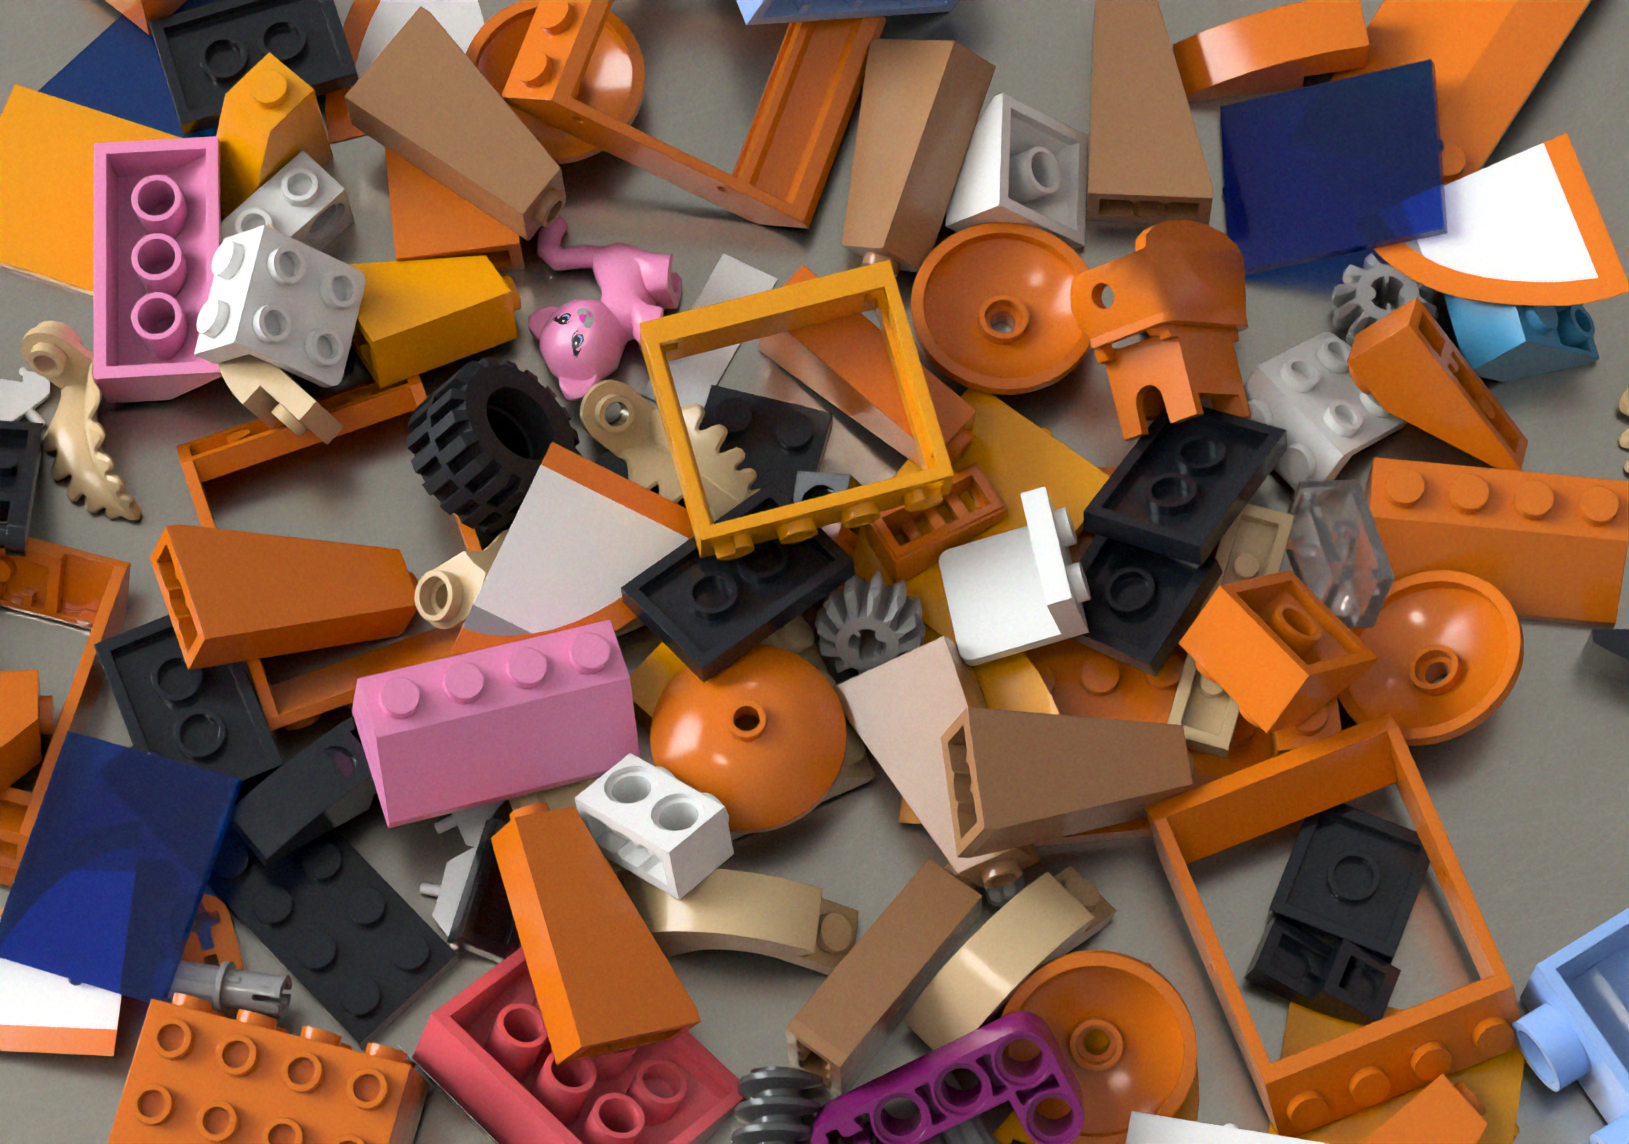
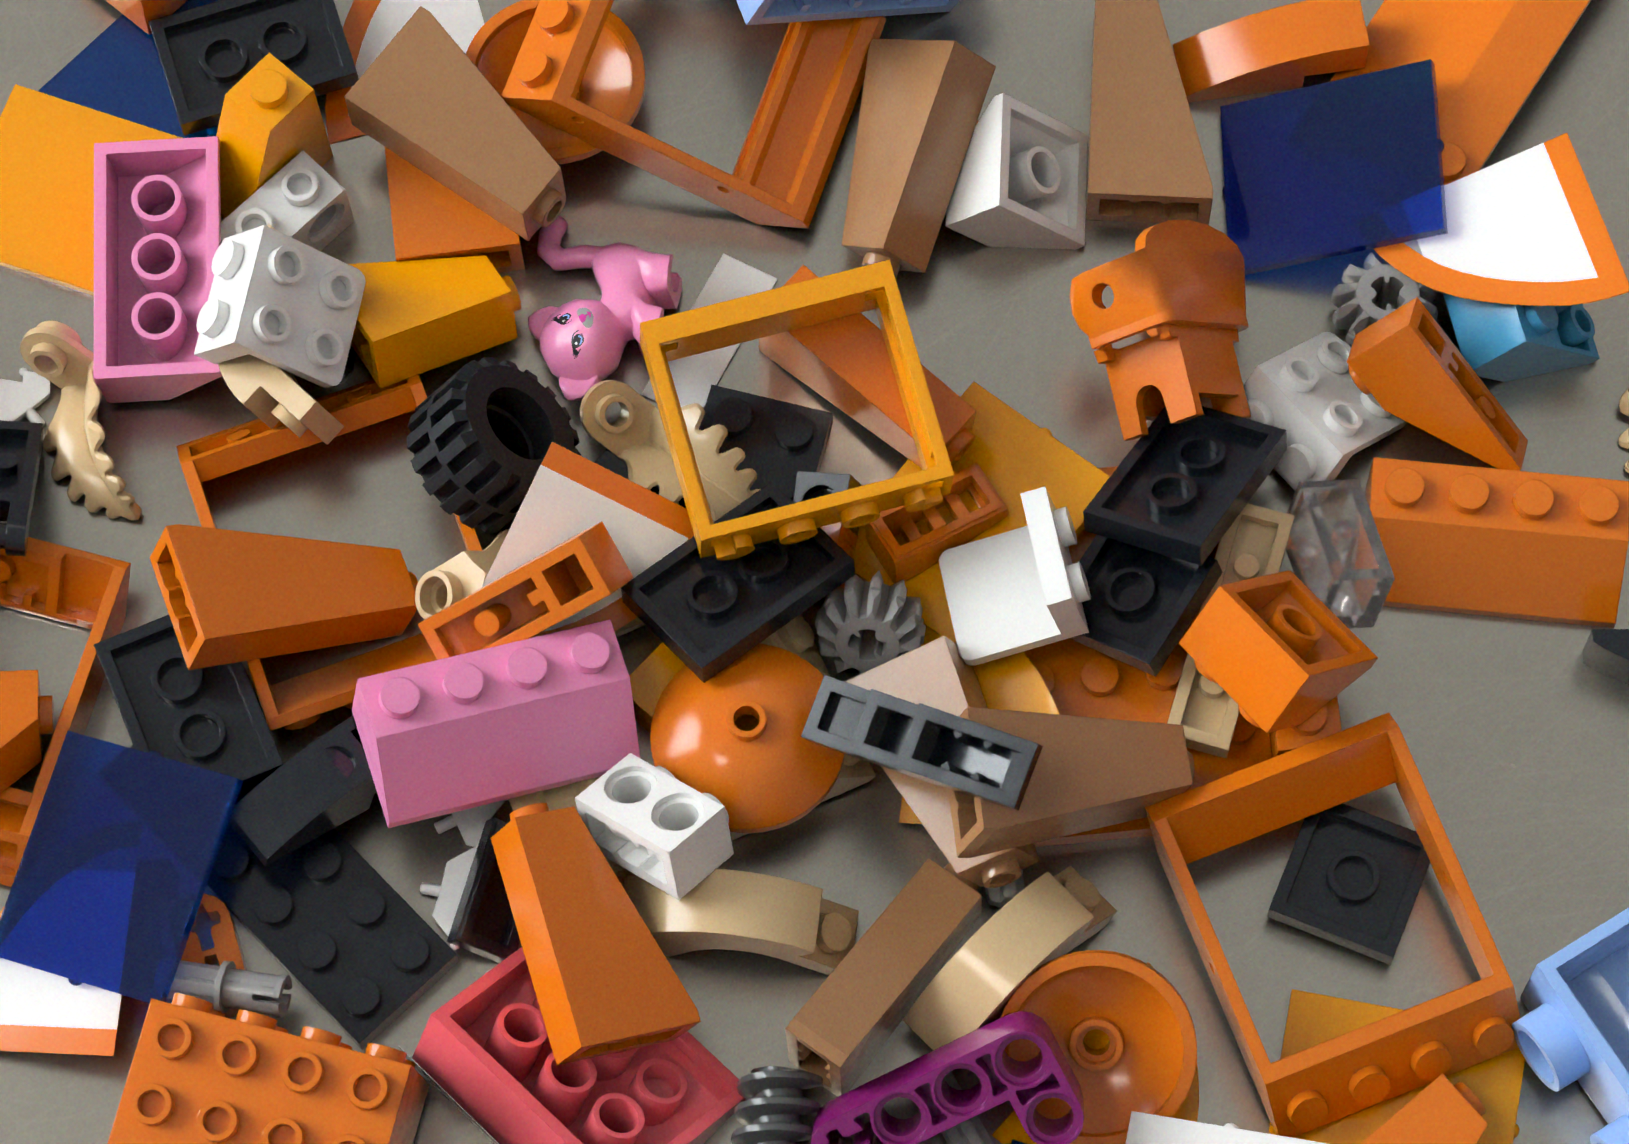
orange dish [910,222,1091,395] -> none
black slope [1244,916,1401,1026] -> none
orange dish [1337,570,1524,746] -> none
none -> orange slope [418,521,634,660]
none -> black slope [801,675,1043,811]

